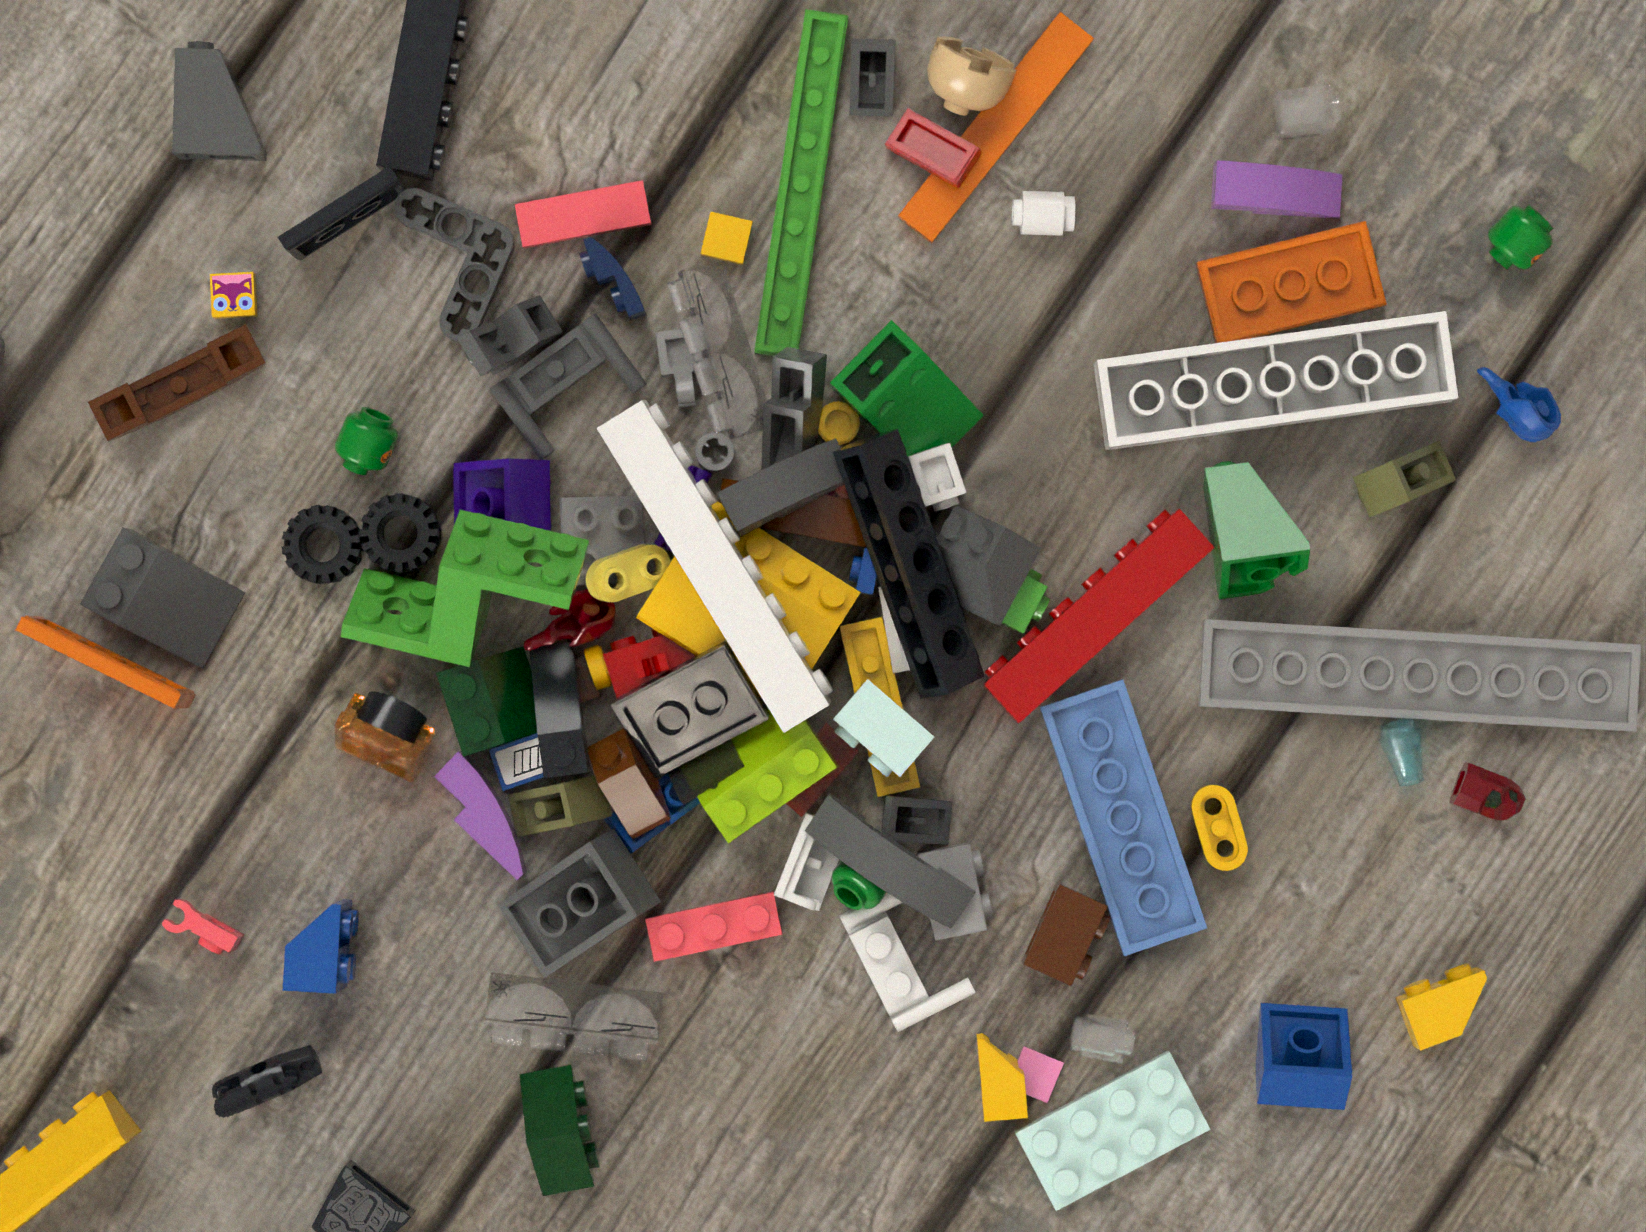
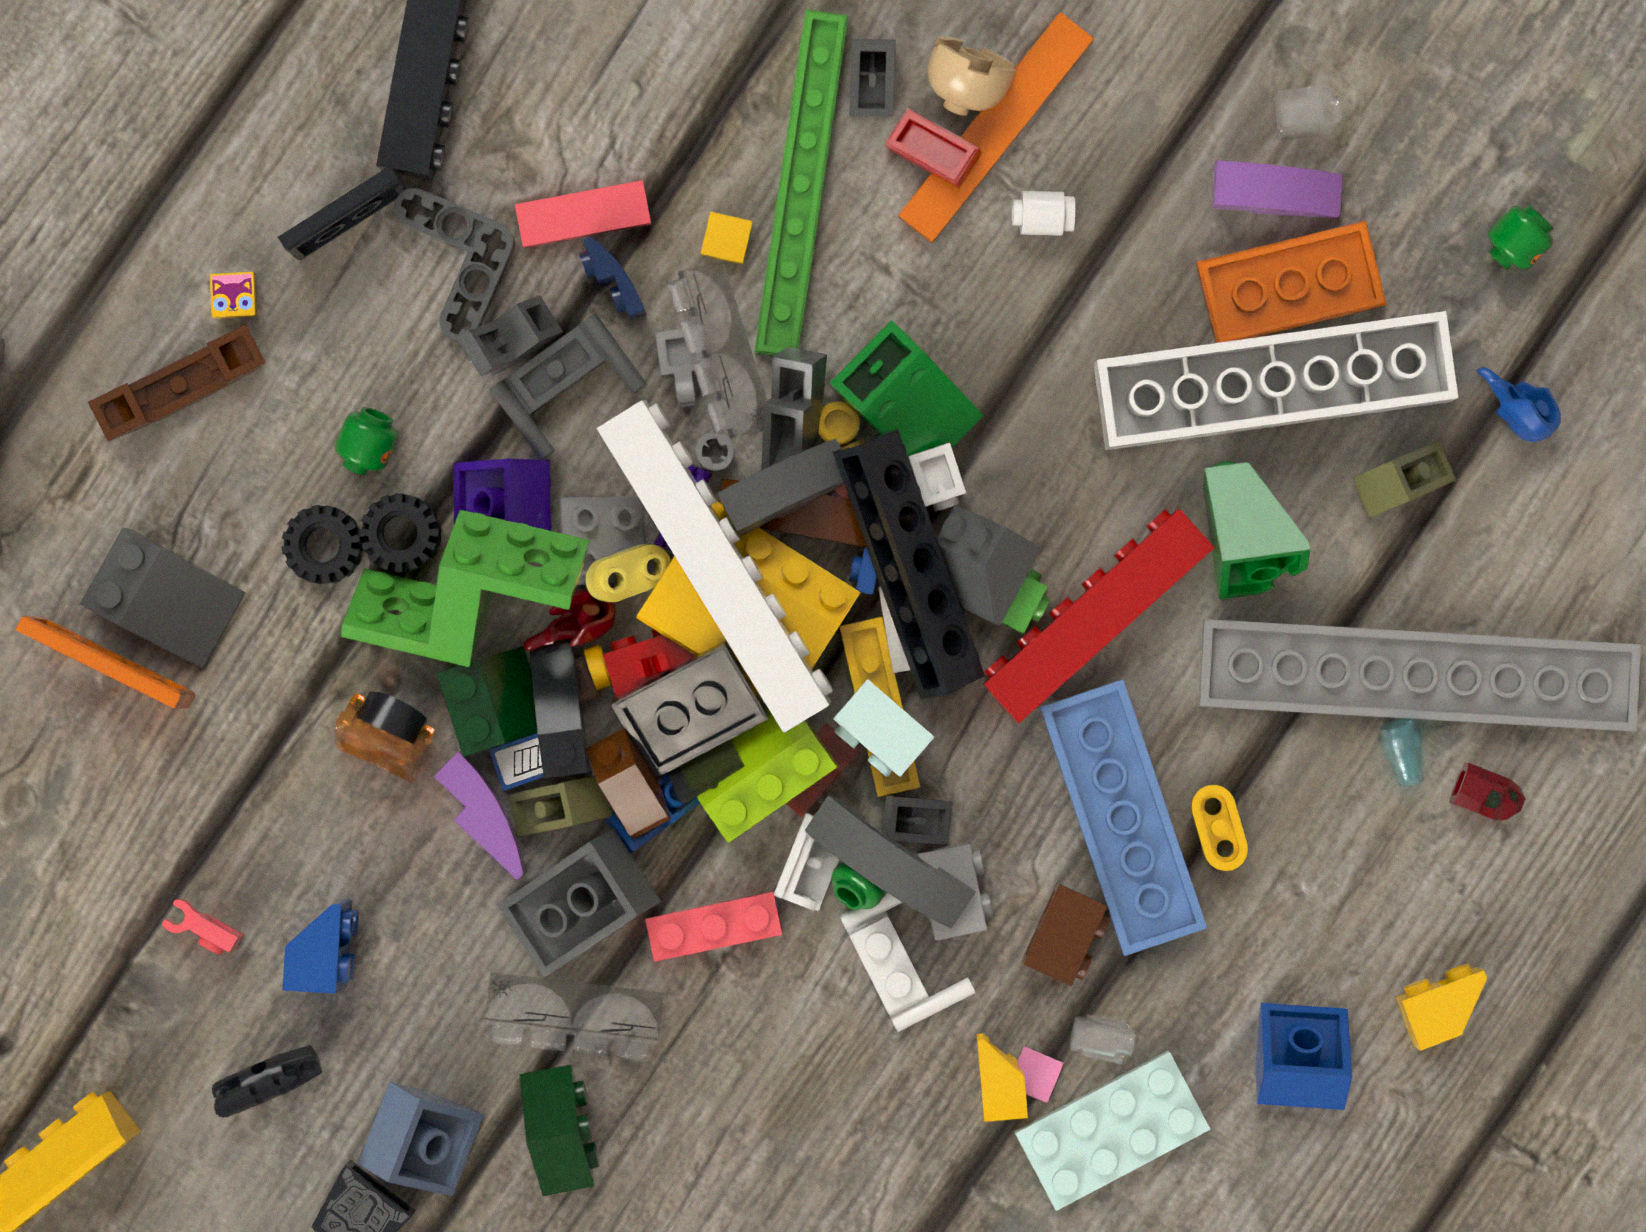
dark grey slope [172,41,267,161] -> none
none -> sand blue slope [358,1082,484,1196]

